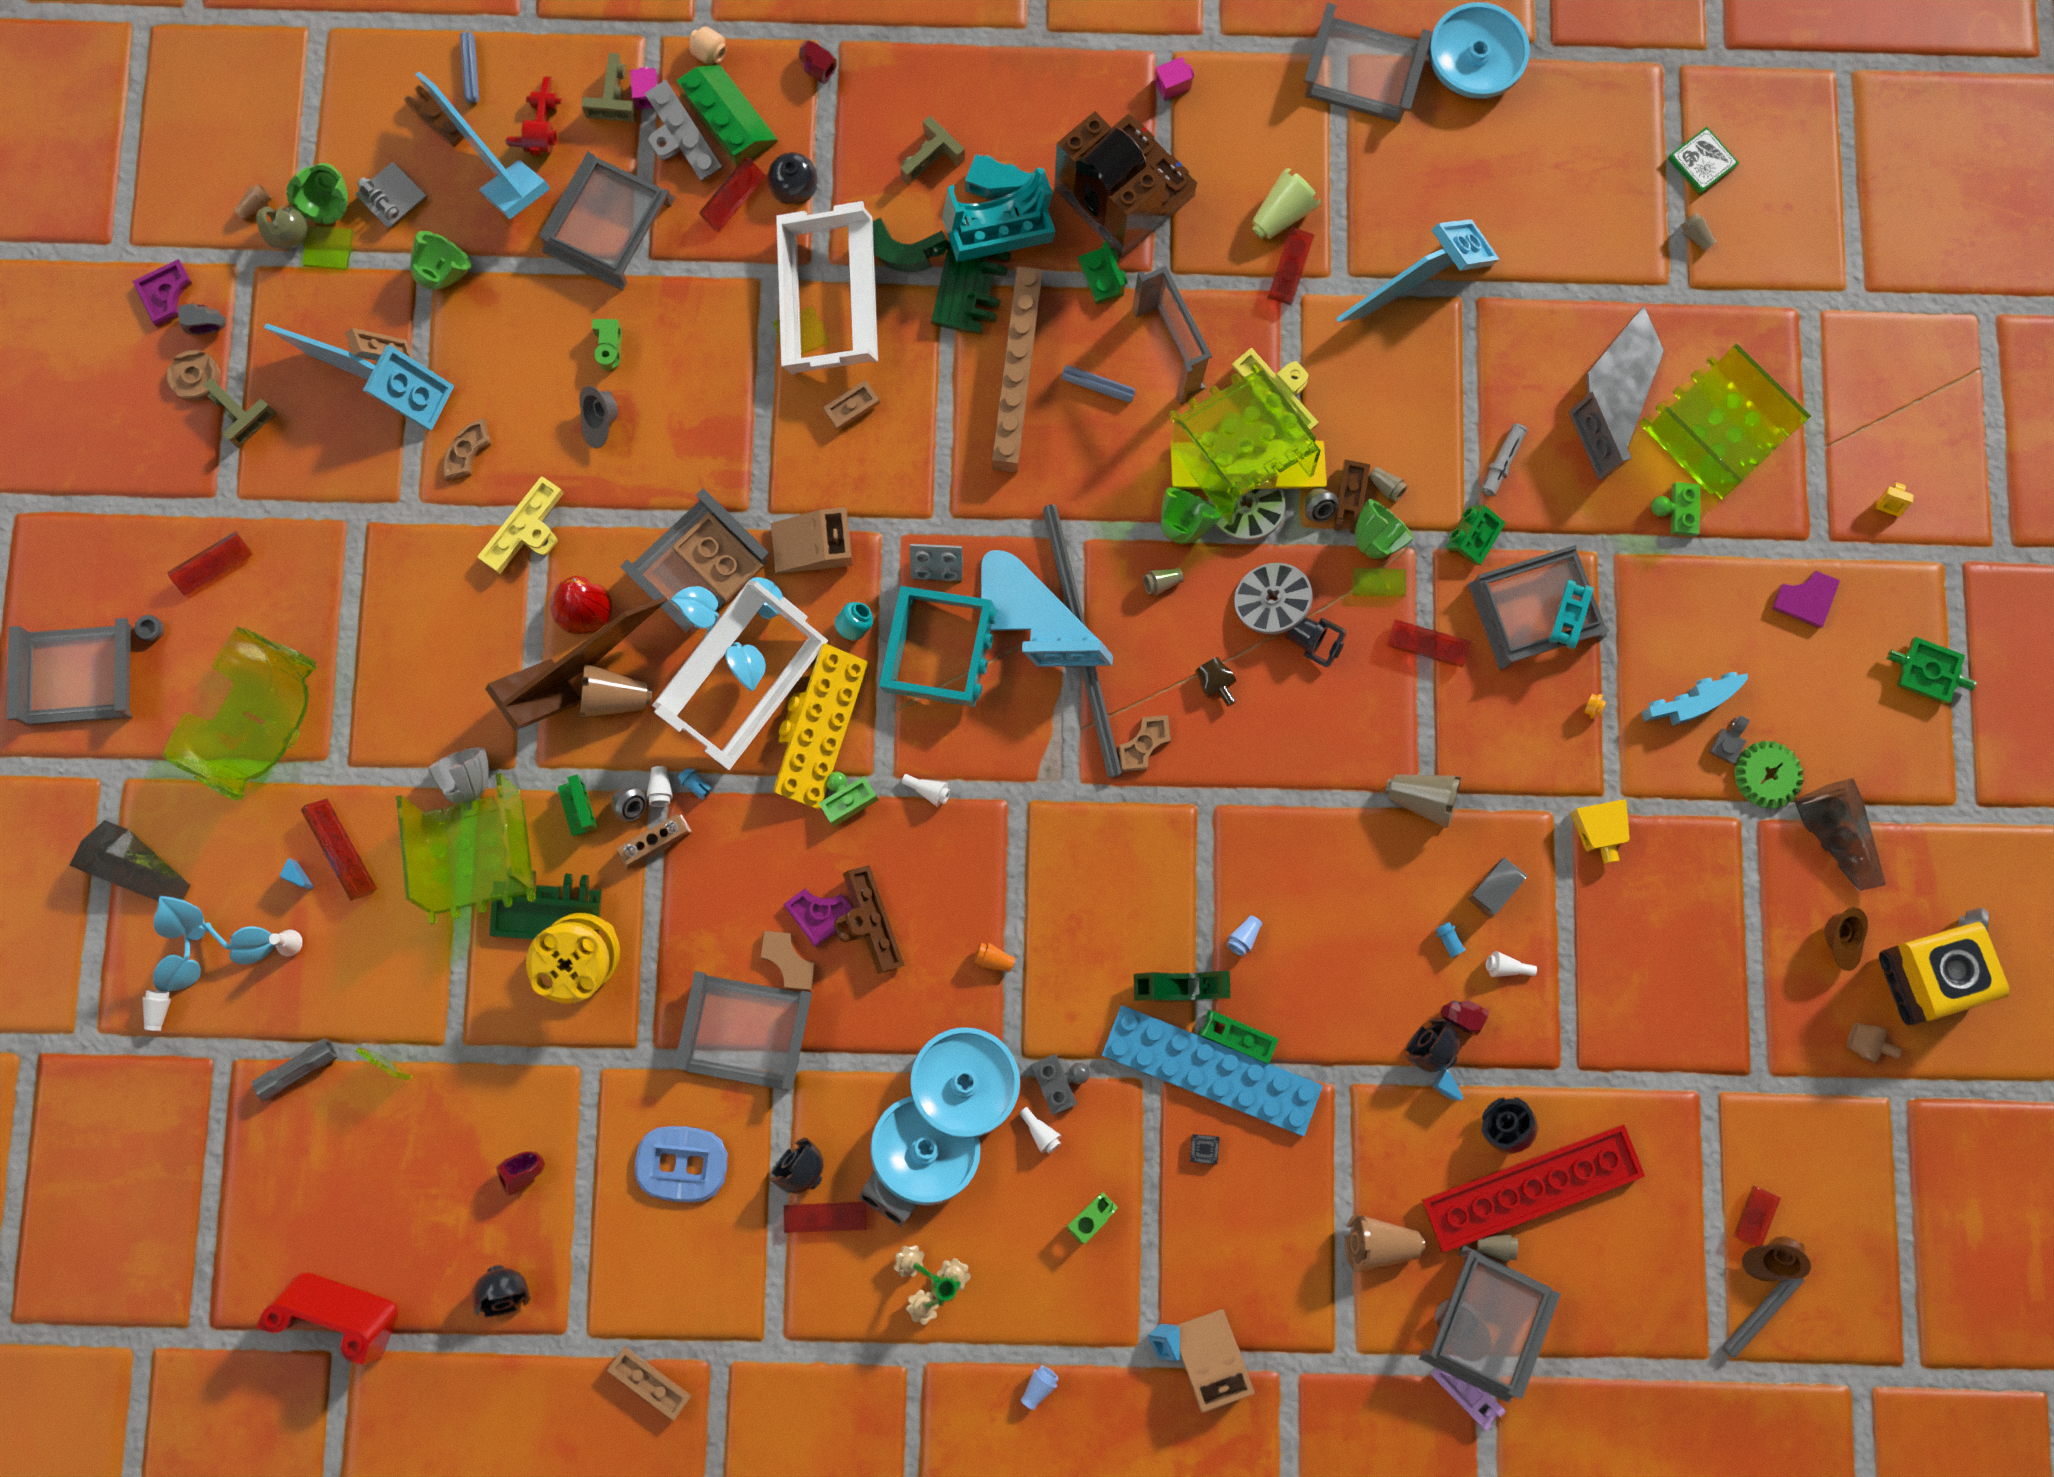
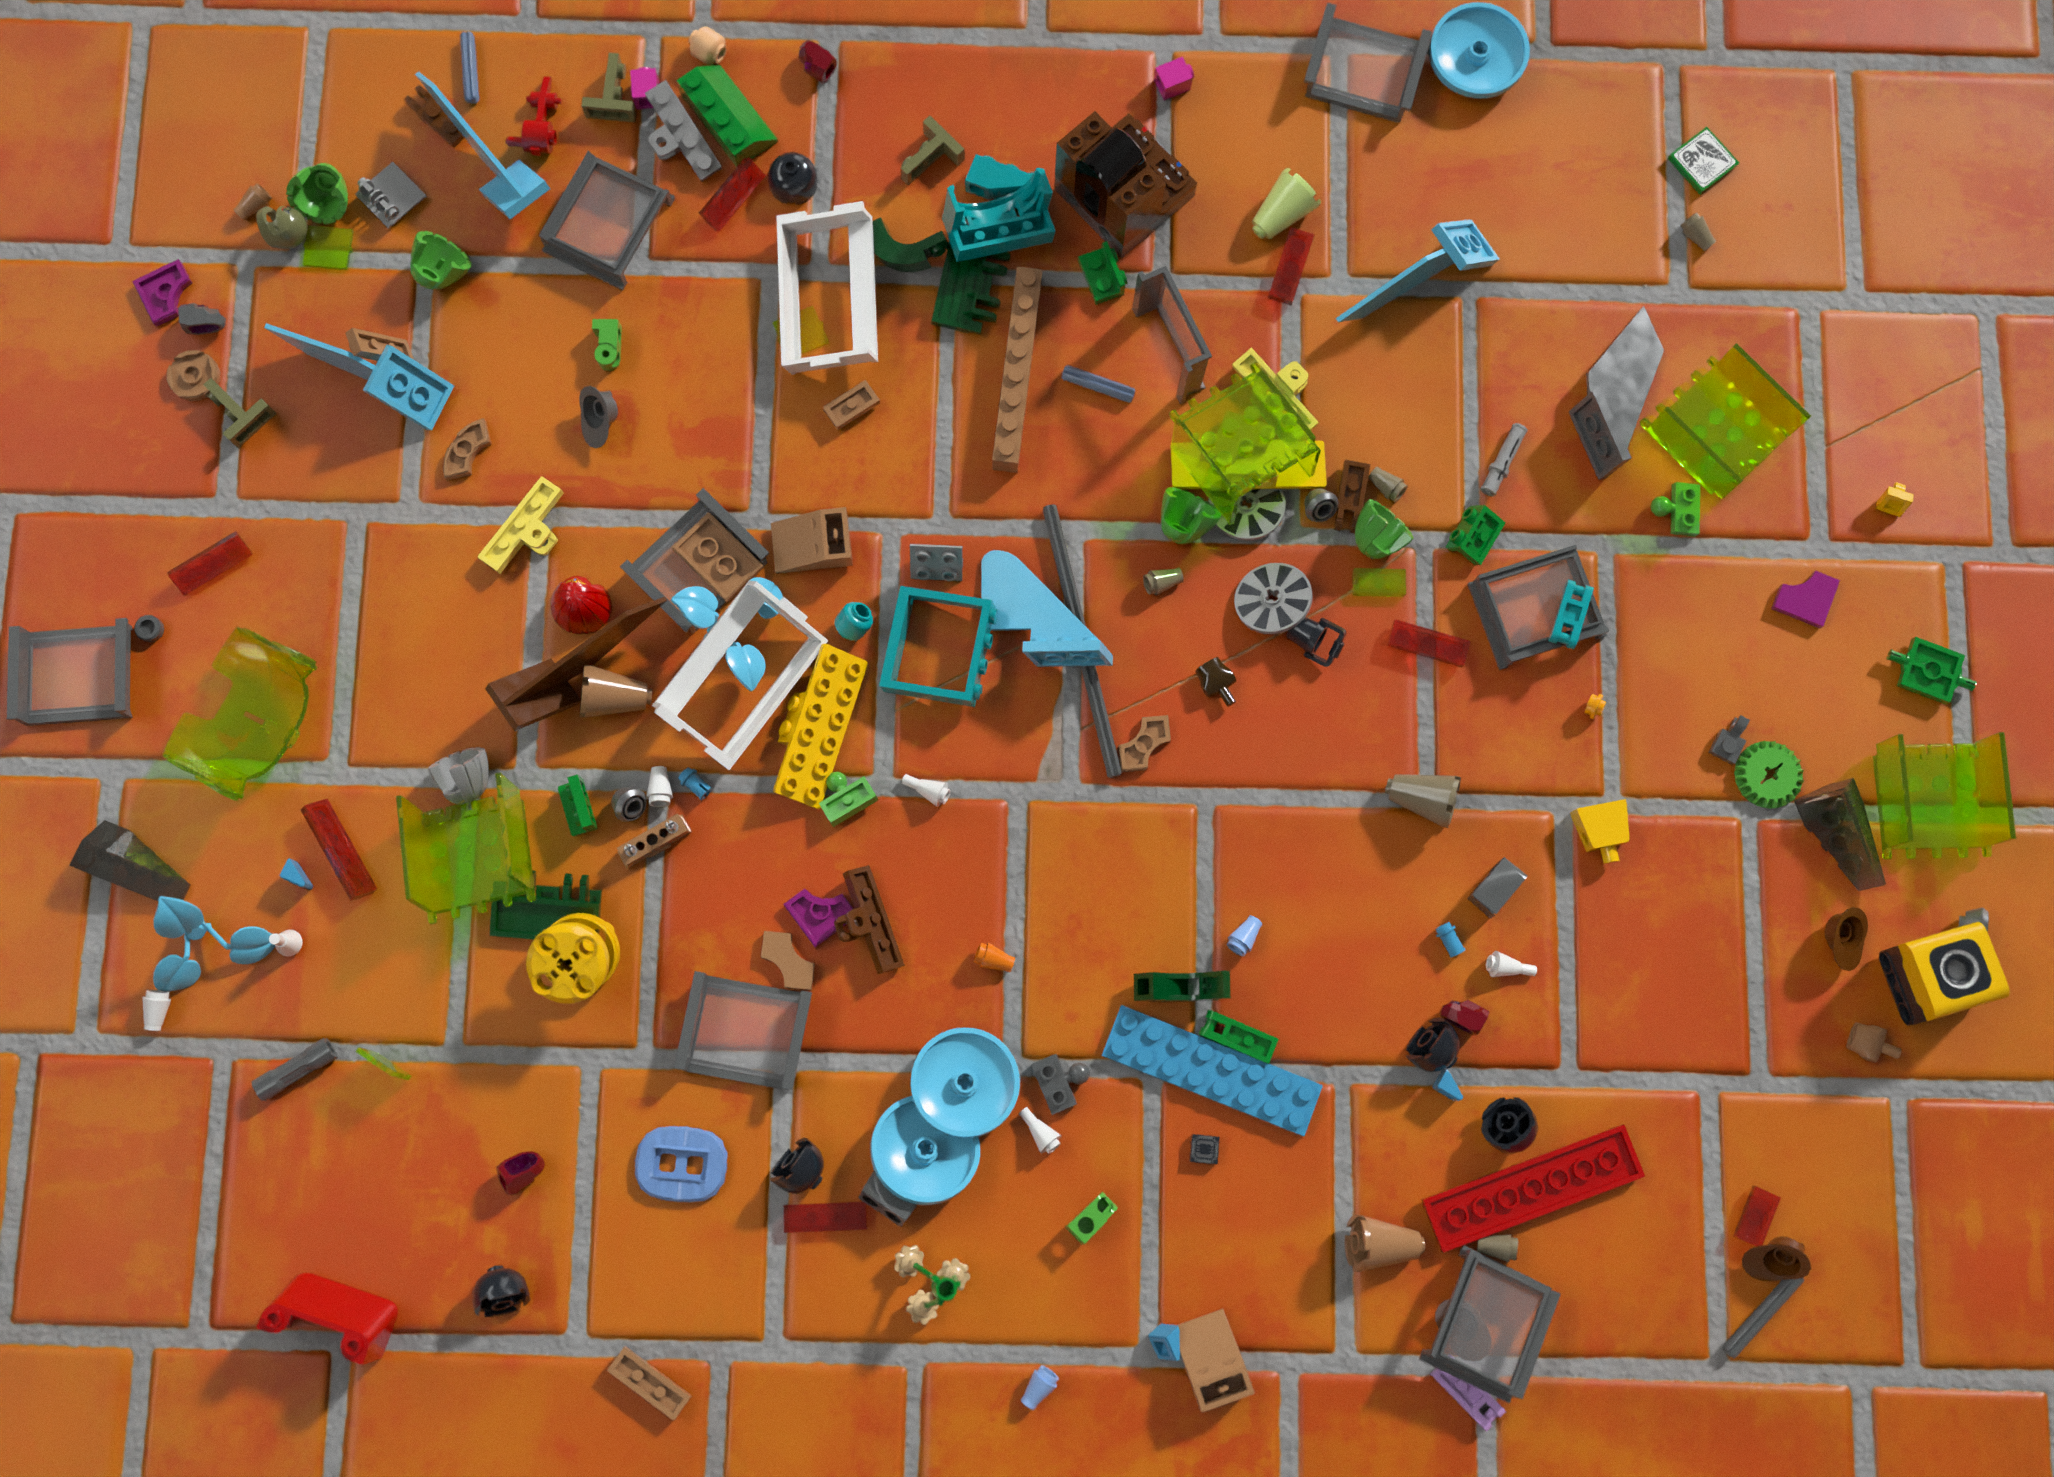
medium azure slope [1642,672,1748,726] -> none
none -> clear neon green windscreen [1873,732,2016,860]

